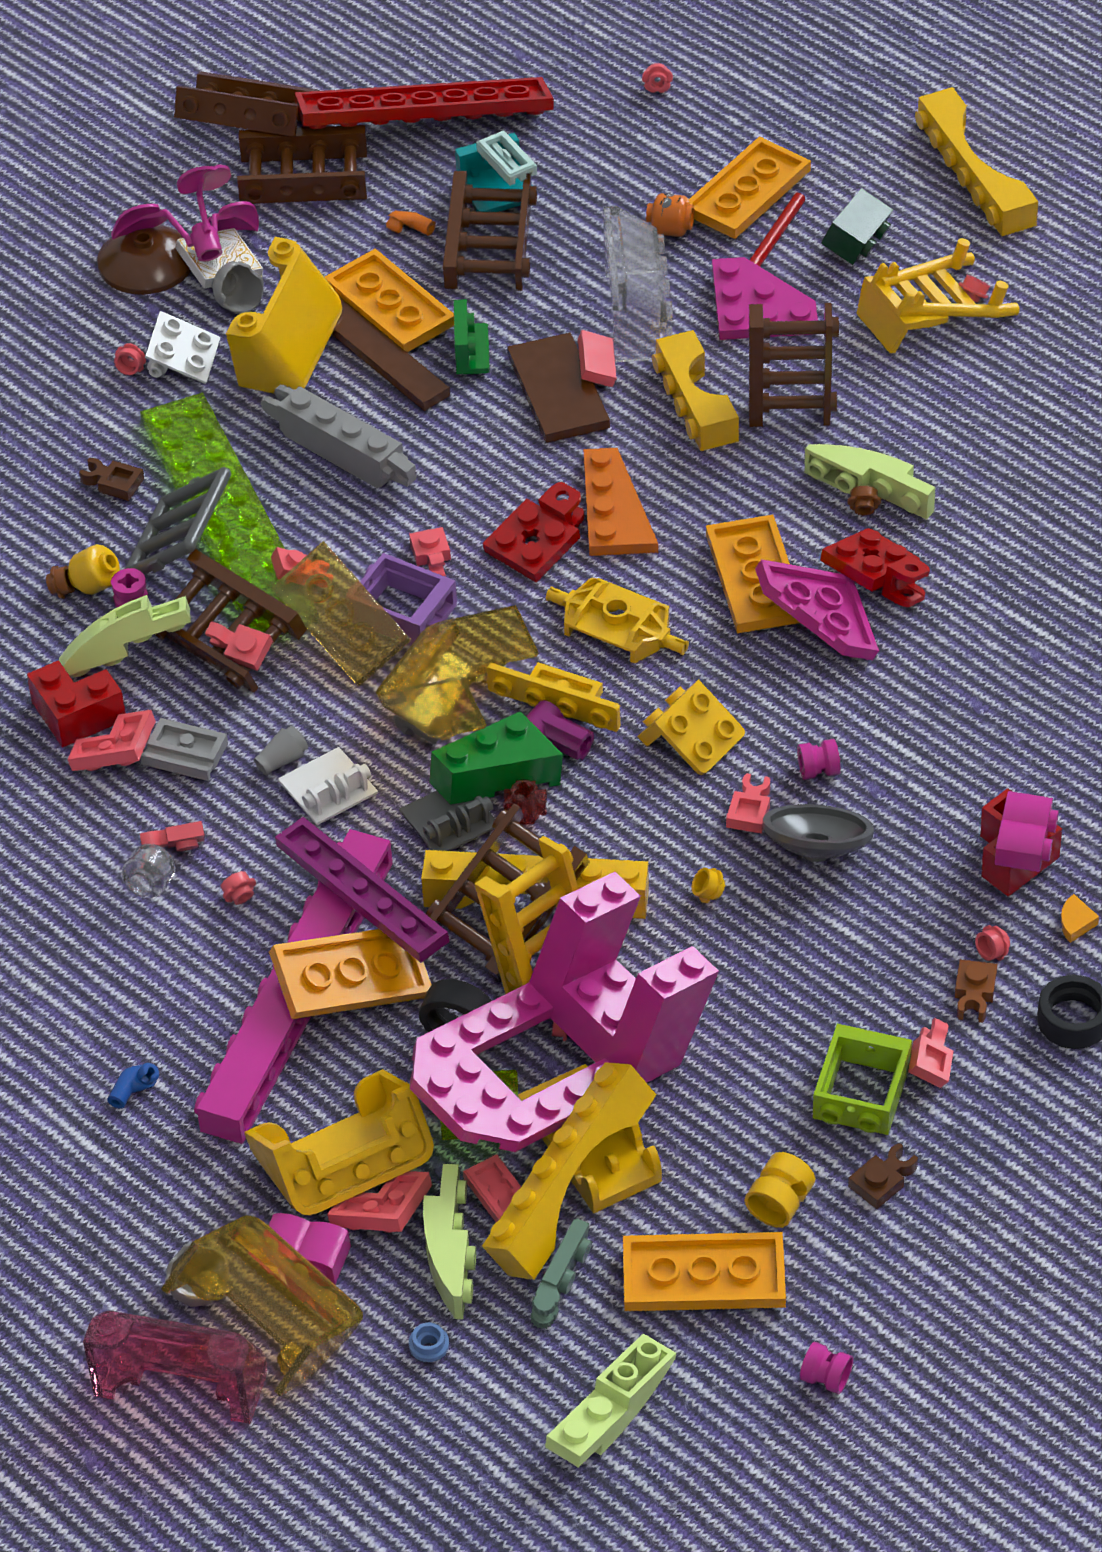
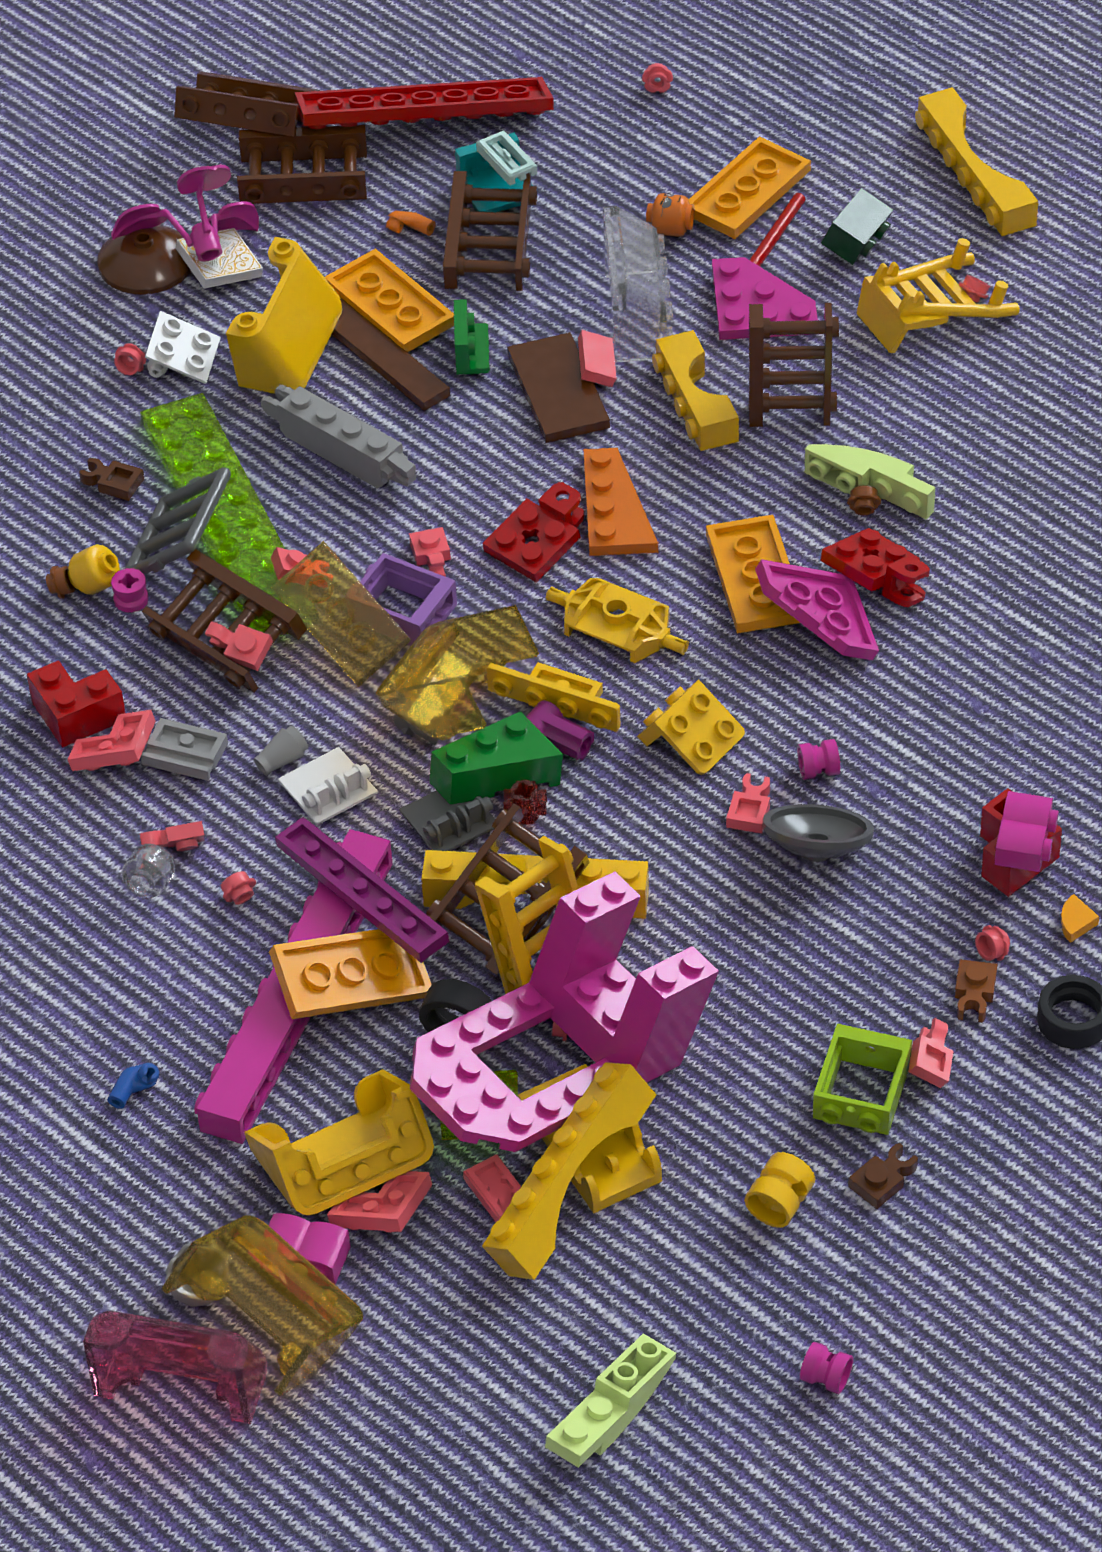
yellowish green slope [59,595,191,677] -> none
light grey hair [212,261,264,314] -> none
medium blue plate [409,1322,449,1362] -> none
yellowish green slope [423,1164,476,1319] -> none
sand green hinge [530,1218,592,1329] -> none
light orange plate [623,1232,786,1311] -> none
yellow plate [691,867,725,903] -> none

